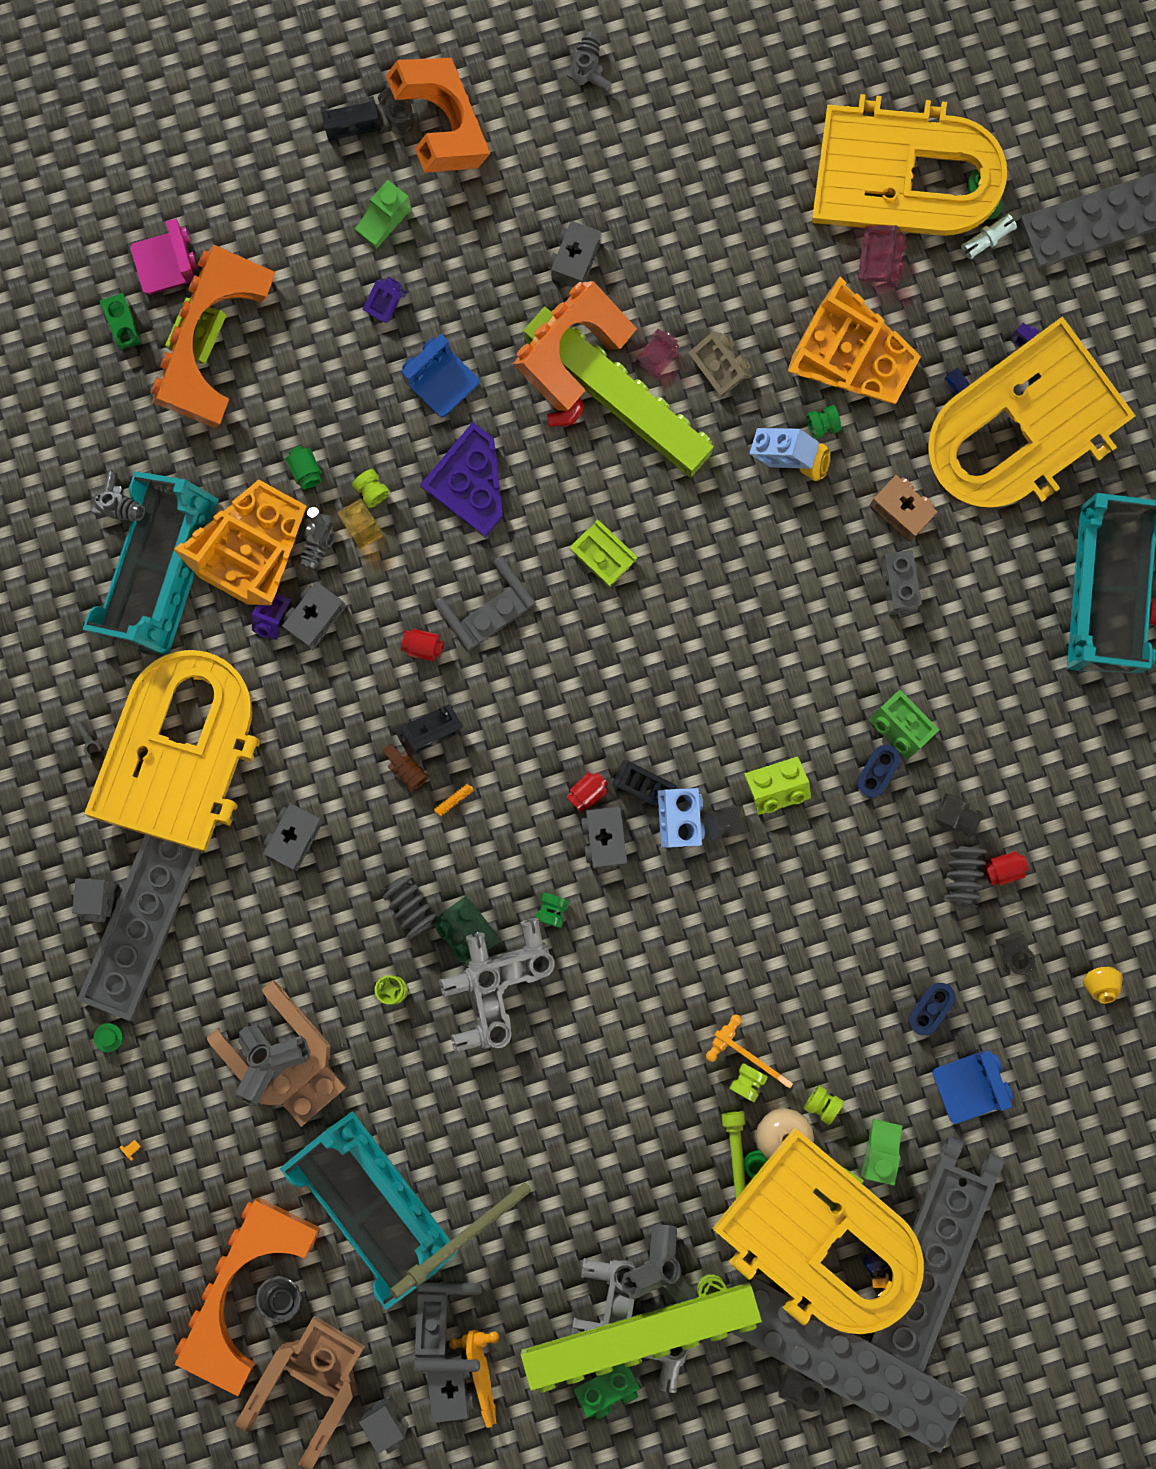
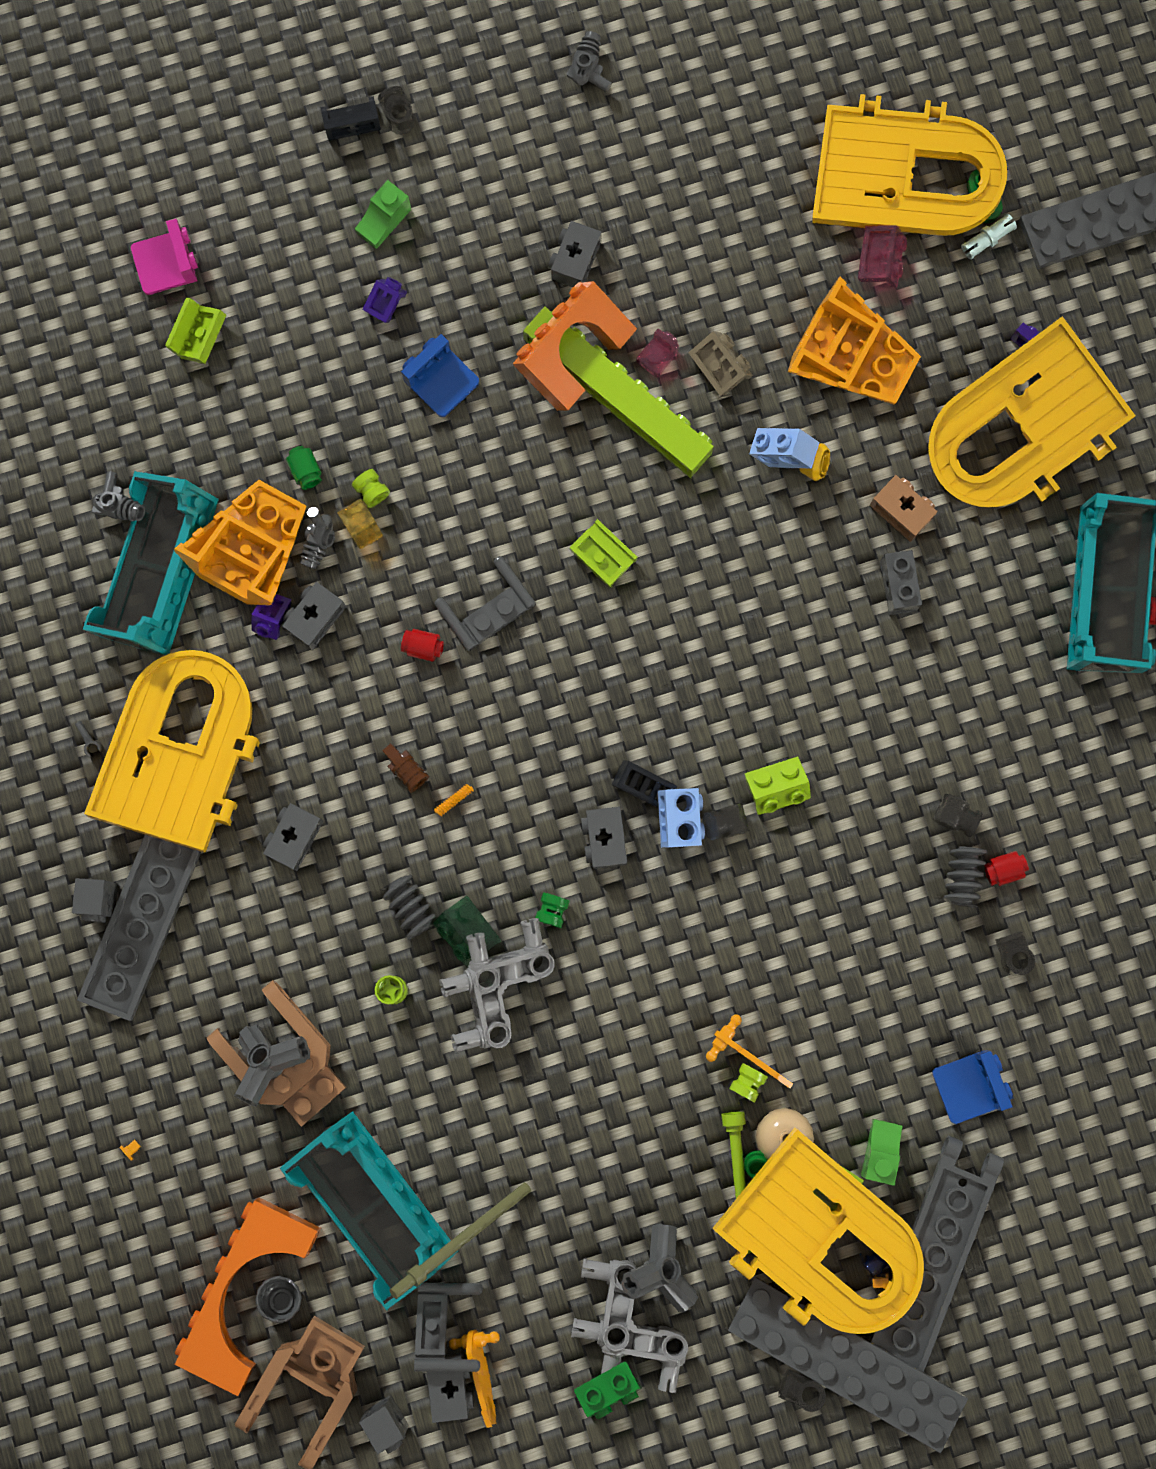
green plate [94,1023,123,1052] -> none
green leg [100,293,142,351] -> none
orange arch [151,244,276,428] -> none
orange arch [386,58,491,173] -> none
black hinge [394,704,464,757] -> none
dark purple plate [420,422,503,538] -> none
lime brick [521,1282,762,1393] -> none
red arm [547,397,584,427] -> none
red brick [566,771,608,813] -> none
lime wheel [697,1274,727,1297] -> none
lime wheel [804,1085,844,1125] -> none
green wheel [806,405,842,439] -> none
dark blue plate [856,745,900,798] -> none
bright green bracket [869,690,939,760] -> none
dark blue plate [908,983,956,1035] -> none
clear blue pin [944,368,970,394] -> none
yellow cone [1083,967,1123,1004] -> none

